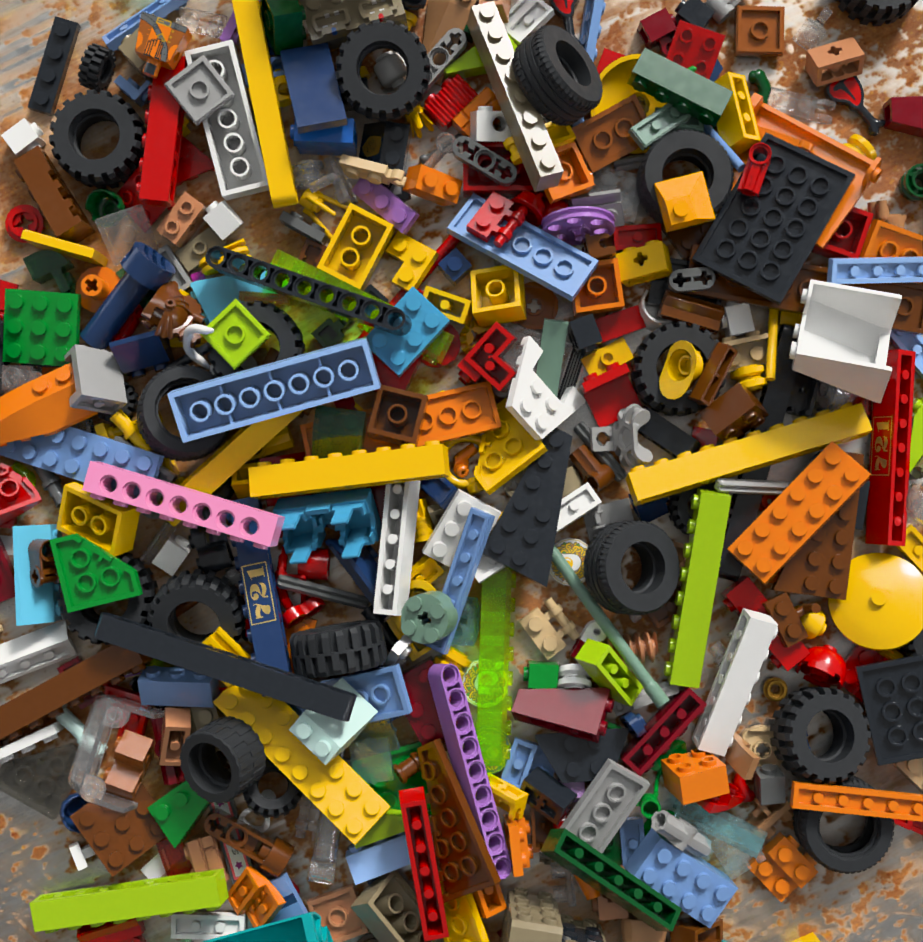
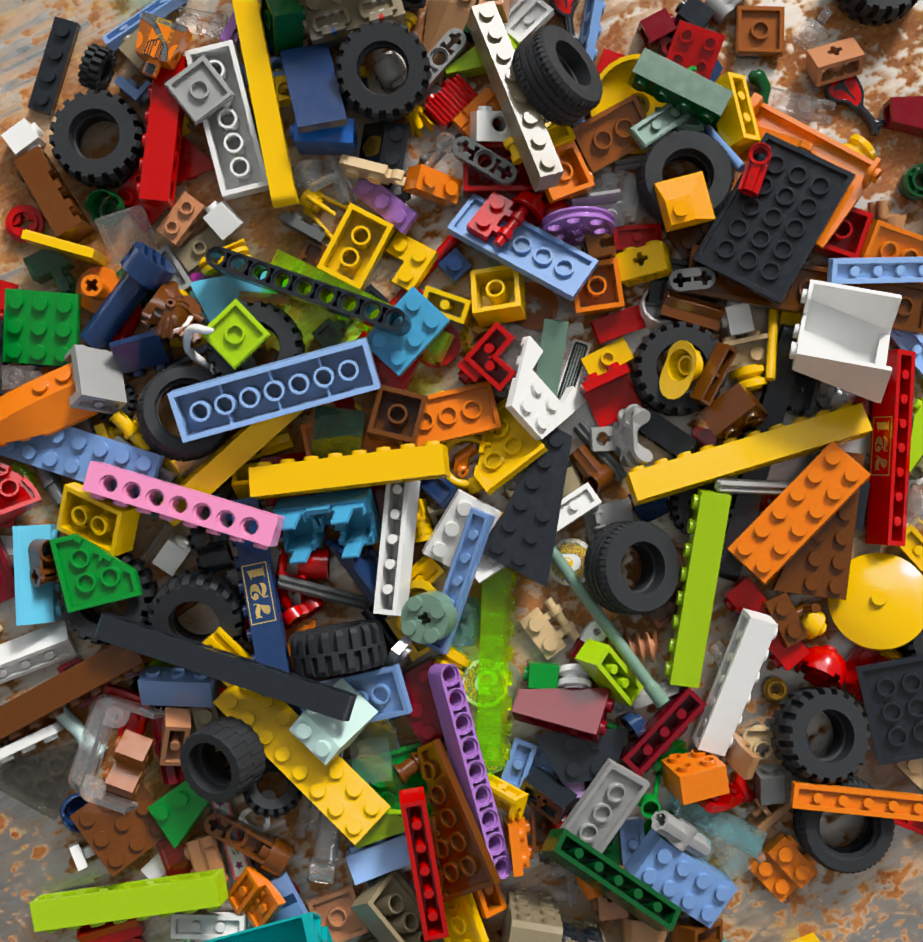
black brick [567,313,603,357] -> none

